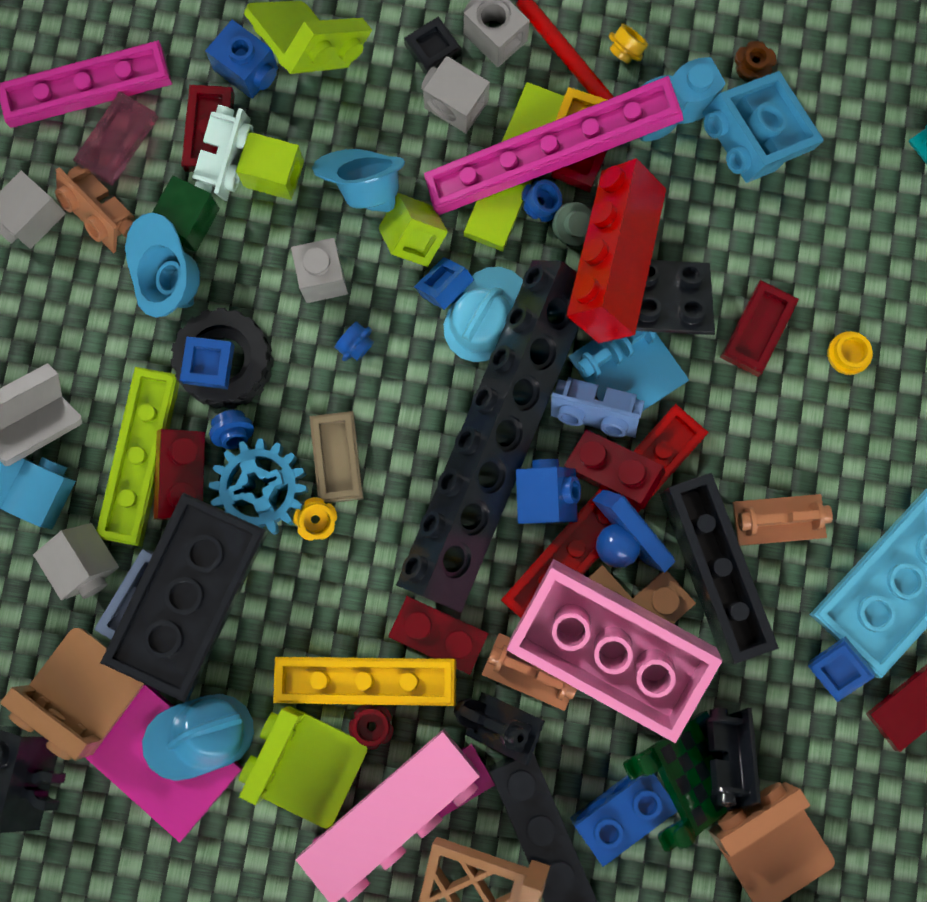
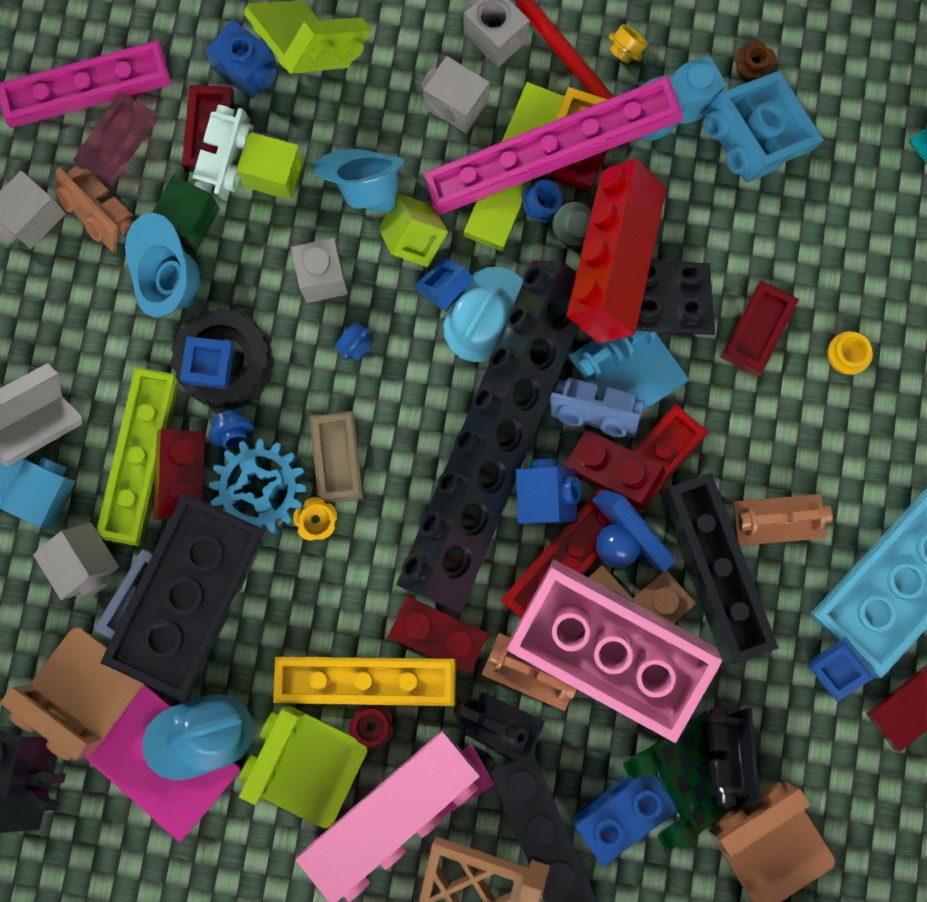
black tile [404,16,462,75] -> none

